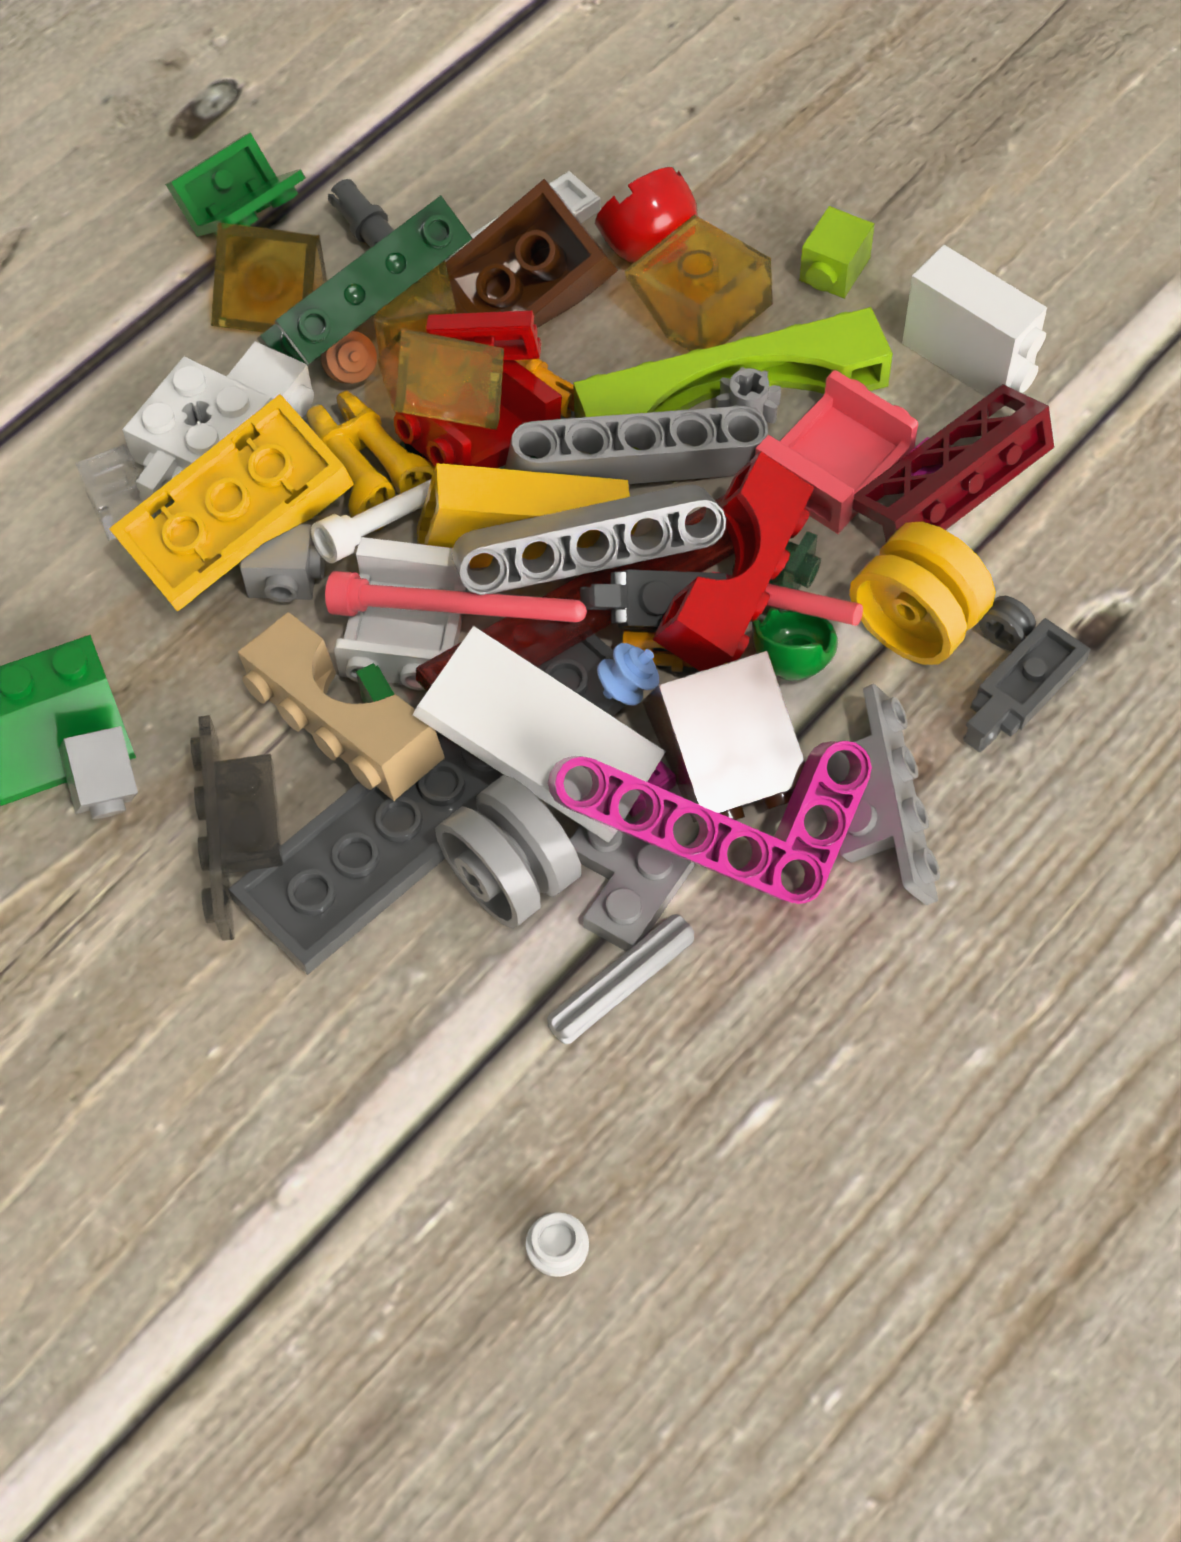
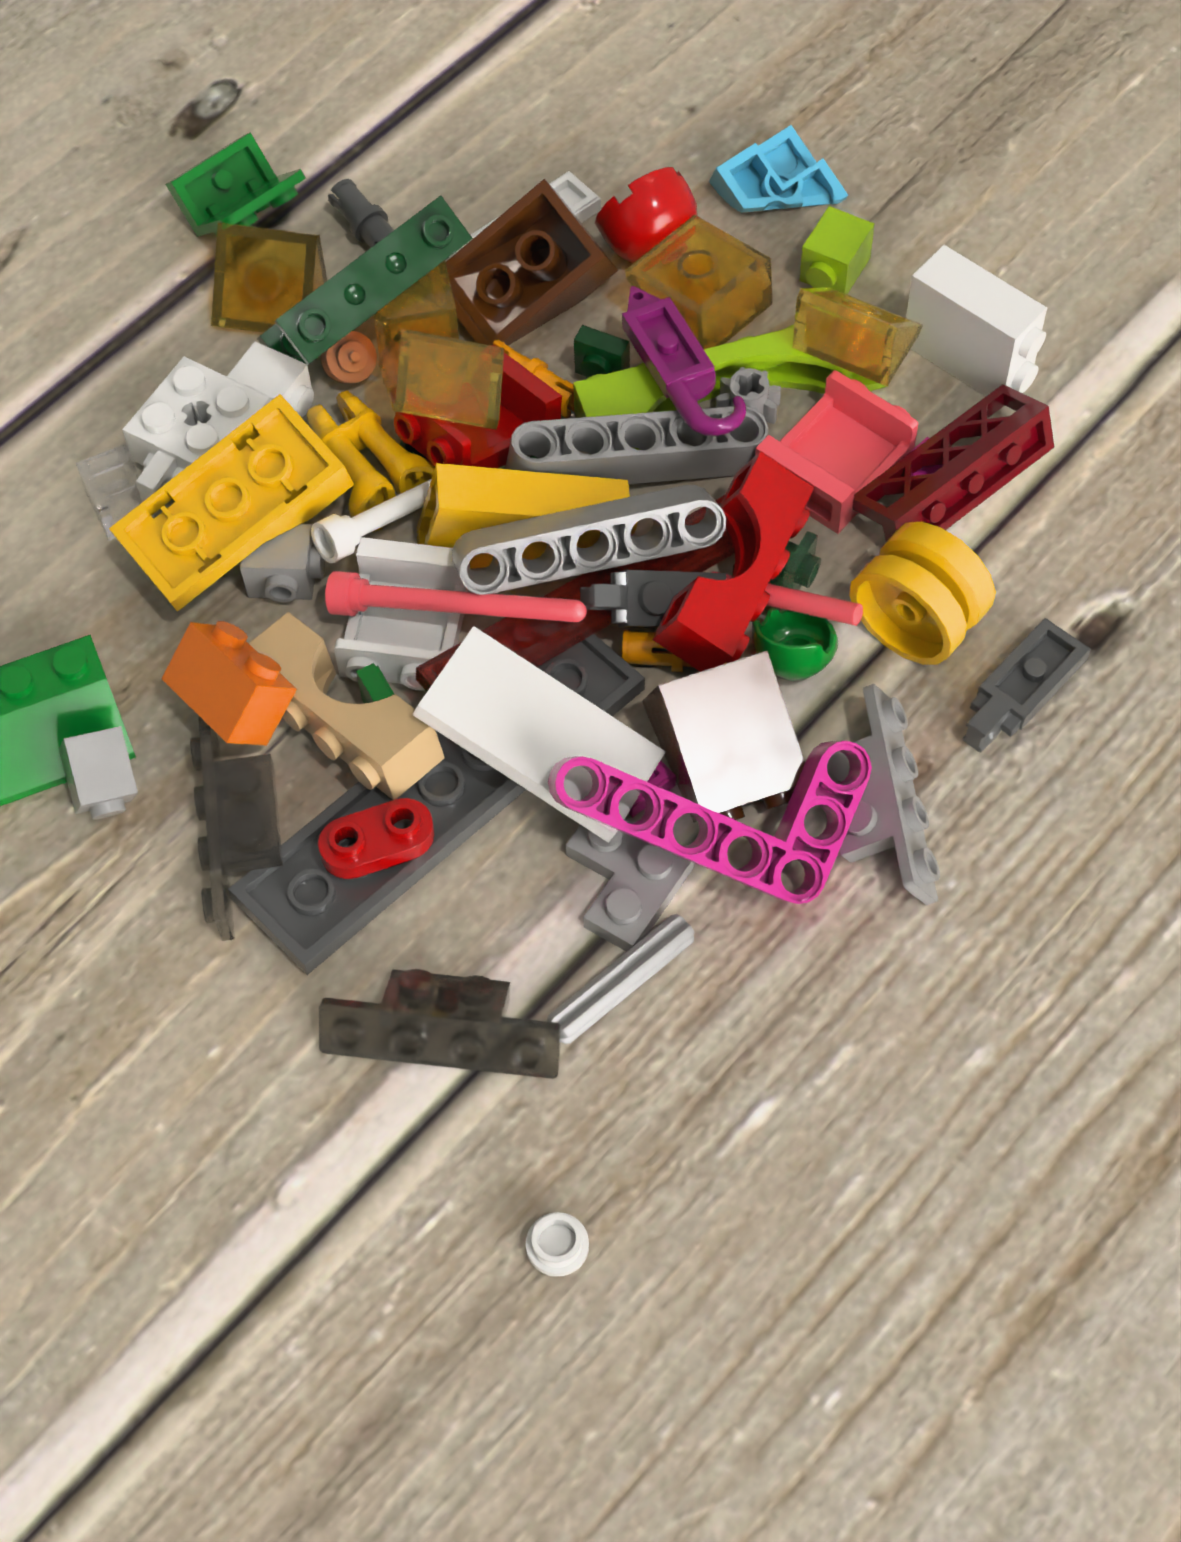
red tile [426,310,541,363] -> none
light grey wheel [435,775,582,929] -> none
light blue wheel [597,643,659,706] -> none
dark grey bush [979,595,1036,651] -> none
none -> orange brick [161,621,297,746]
none -> red plate [318,798,434,879]
none -> clear smoke bracket [319,969,561,1079]
none -> dark green plate [574,325,630,378]
none -> magenta plate [622,286,746,436]
none -> medium azure slope [709,125,848,213]
none -> clear yellow slope [792,287,923,386]

